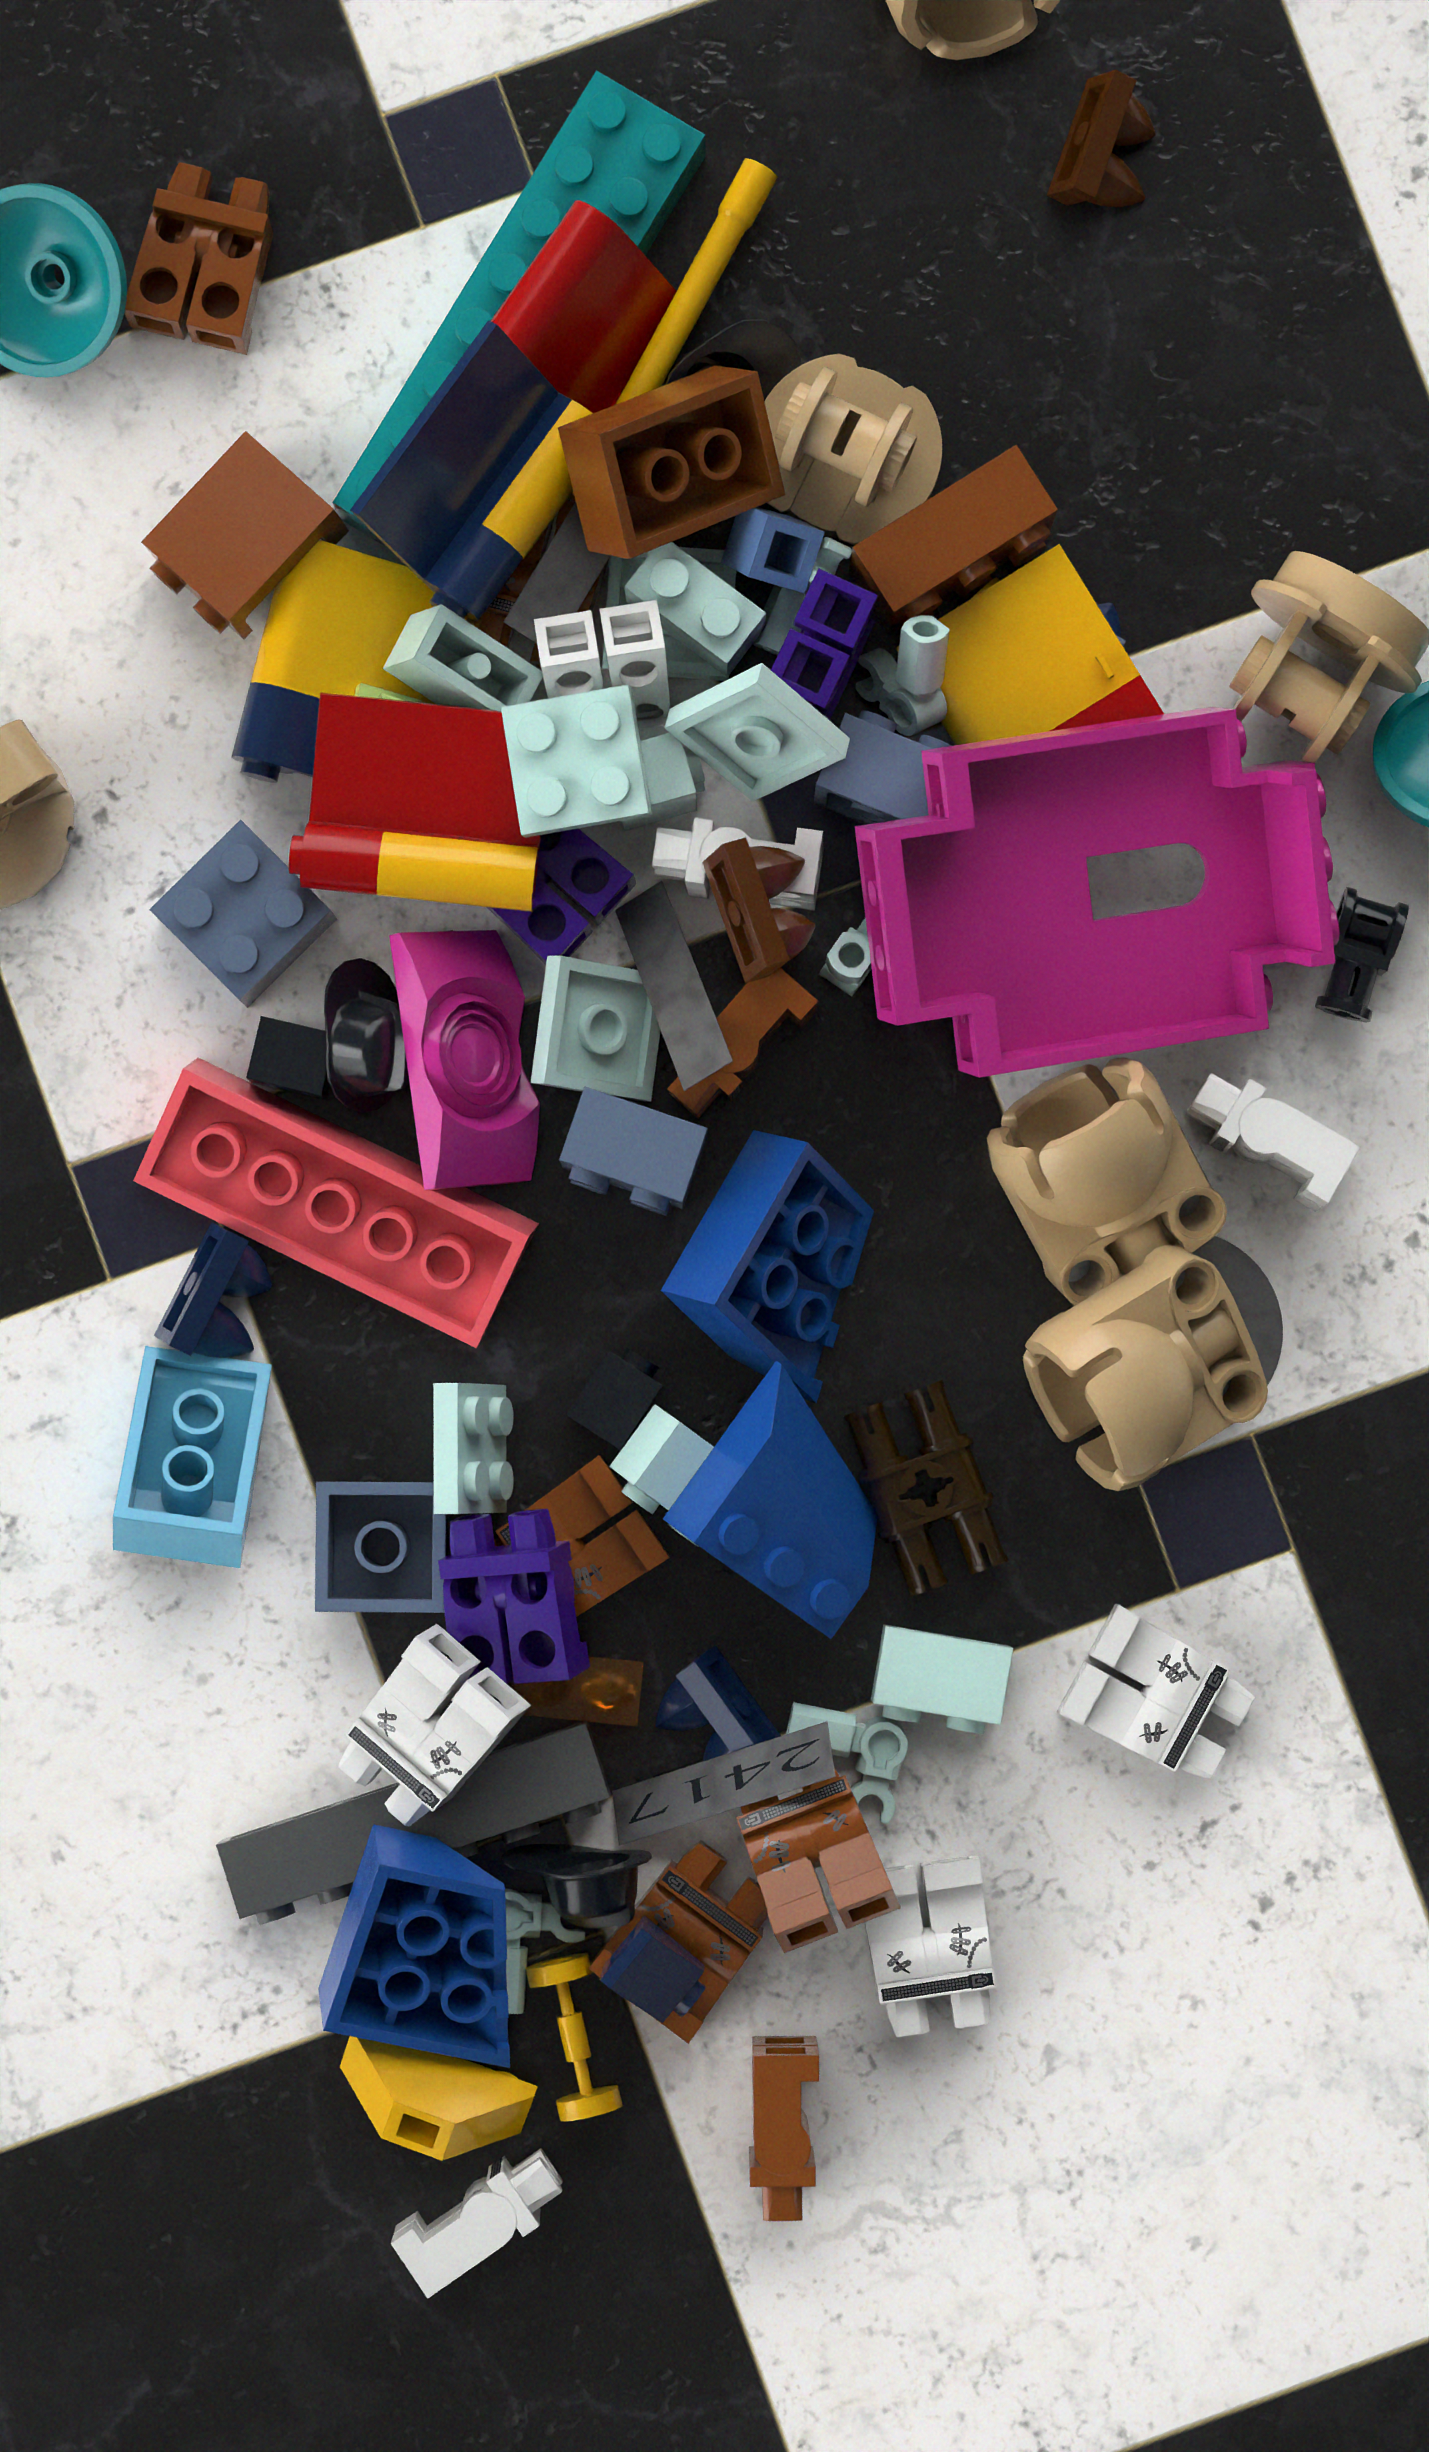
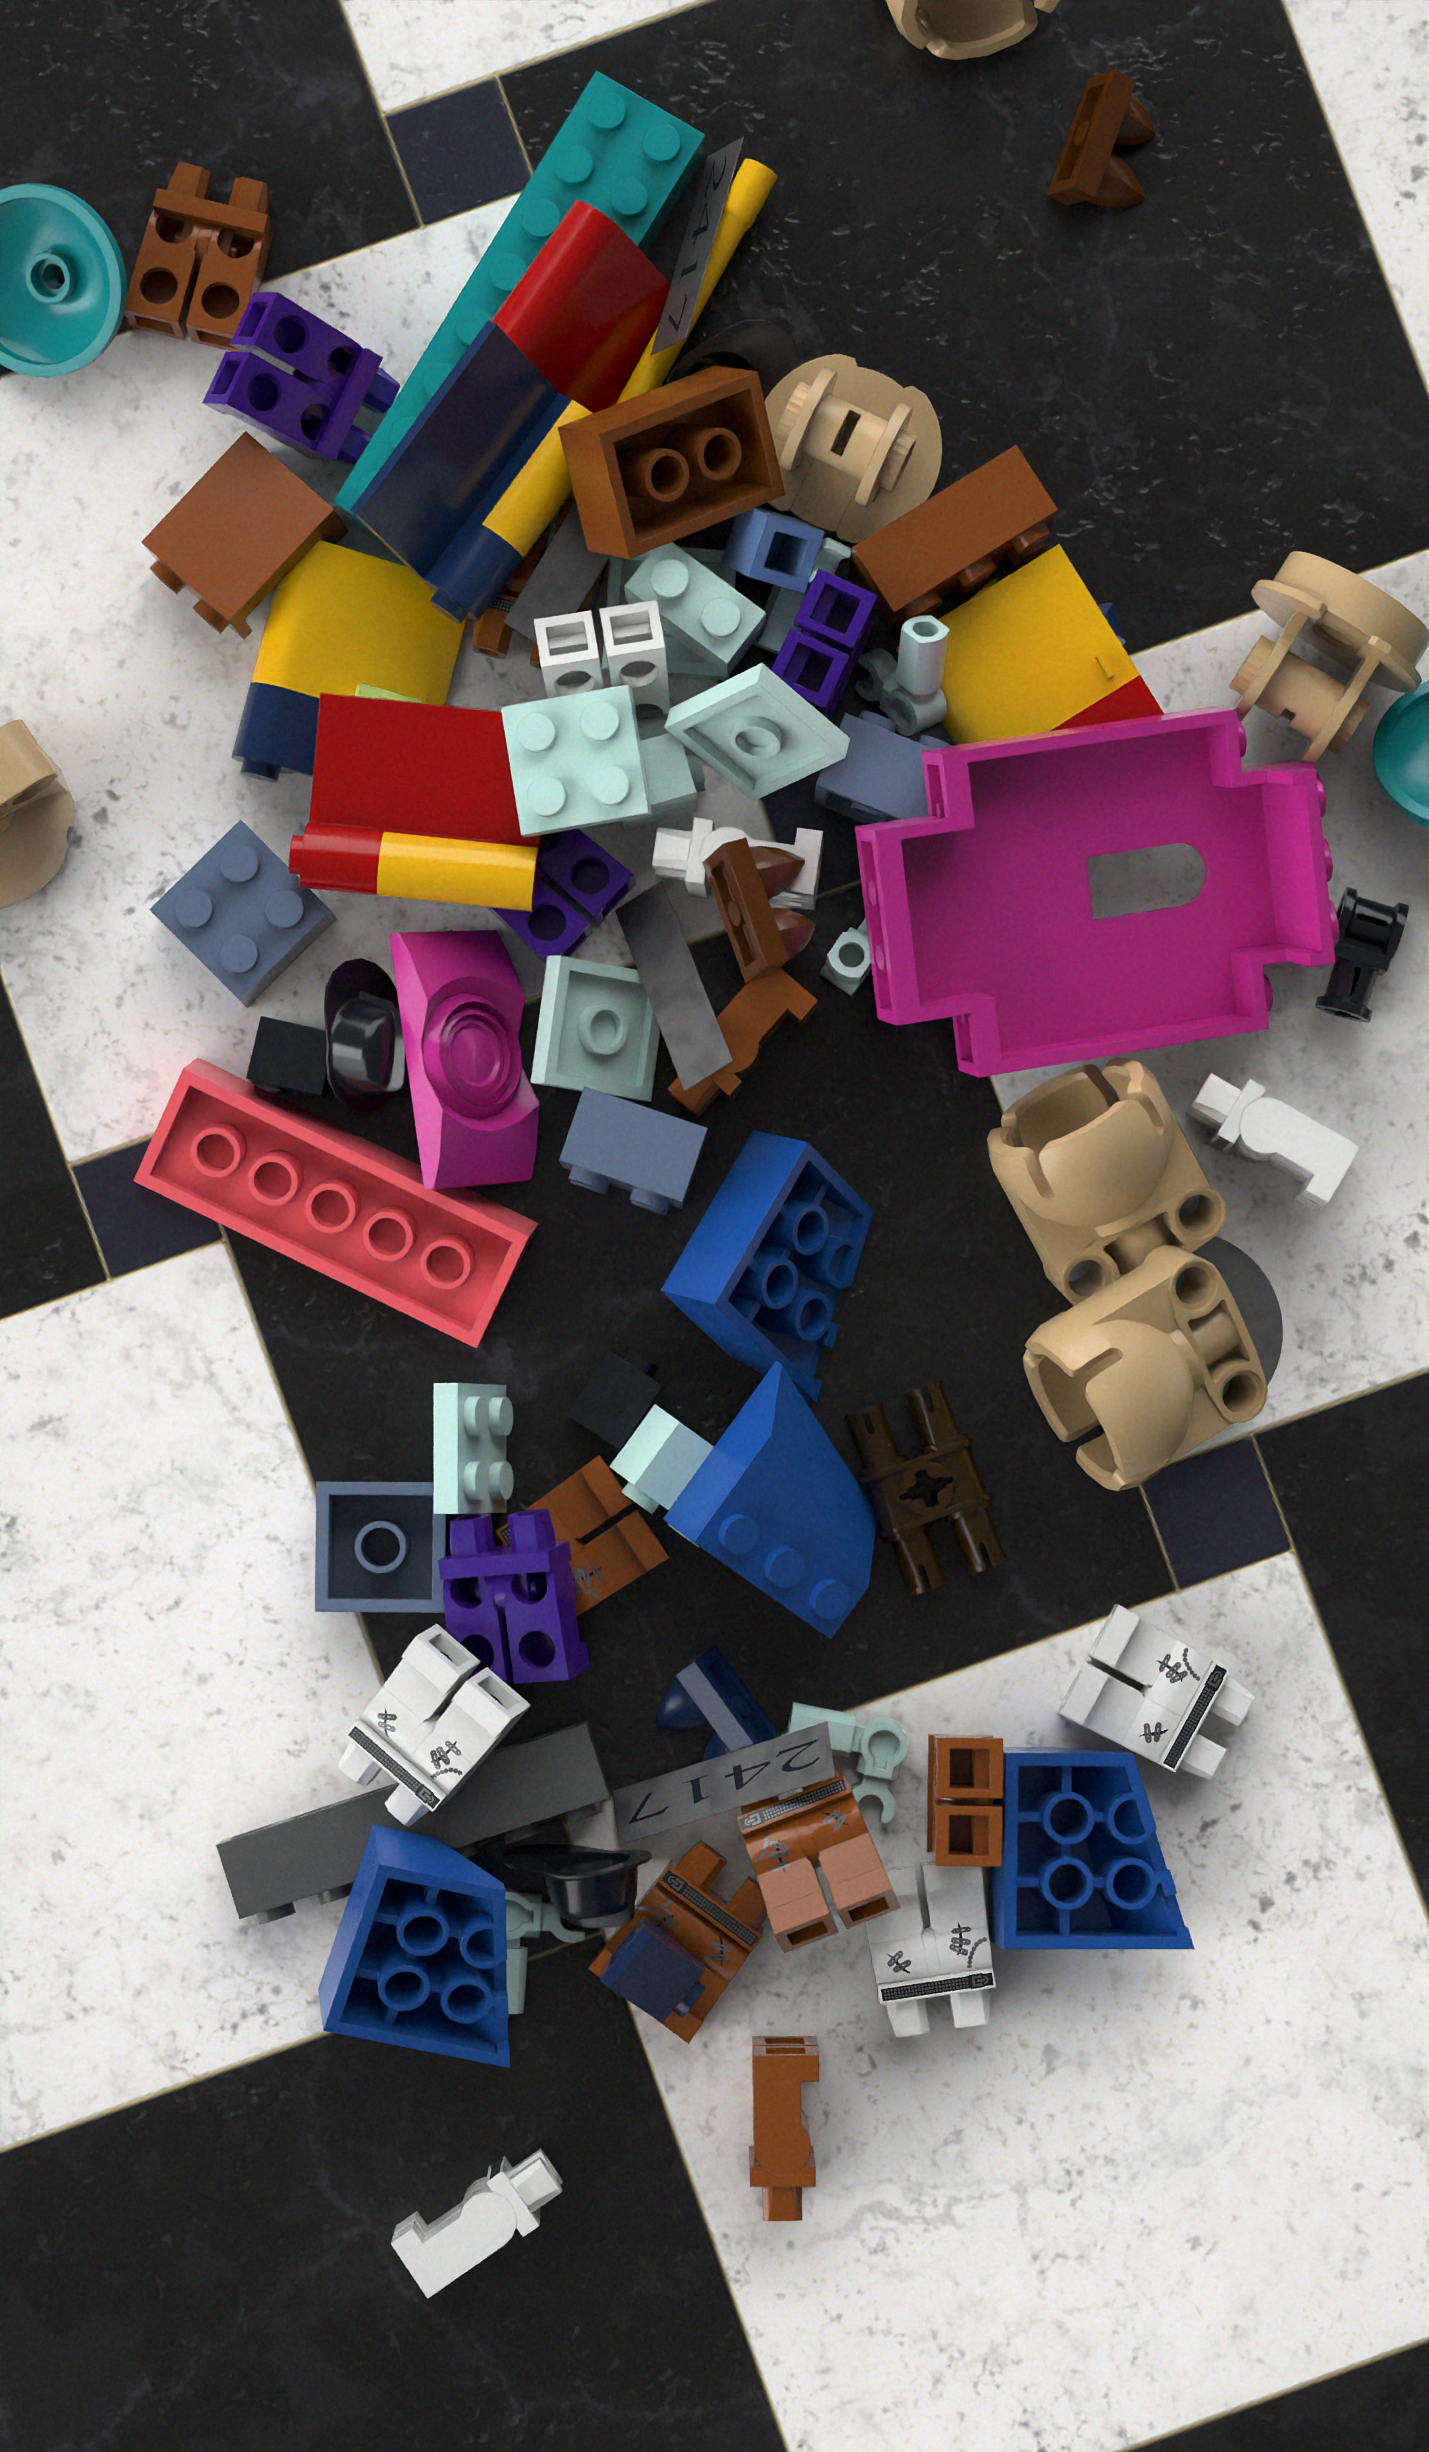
medium azure slope [113,1346,272,1568] -> none
dark blue tile [154,1222,272,1358] -> none
yellow slope [340,2036,538,2161] -> none
light aqua brick [383,604,543,711] -> none
clear orange tile [512,1656,644,1726] -> none
yellow wheel [525,1953,623,2121] -> none
light aqua brick [871,1624,1013,1734] -> none
none -> dark purple hips [202,292,400,466]
none -> flat silver sticker [650,137,744,356]
none -> dark orange hips [927,1734,1003,1867]
none -> blue wedge [989,1747,1195,1949]

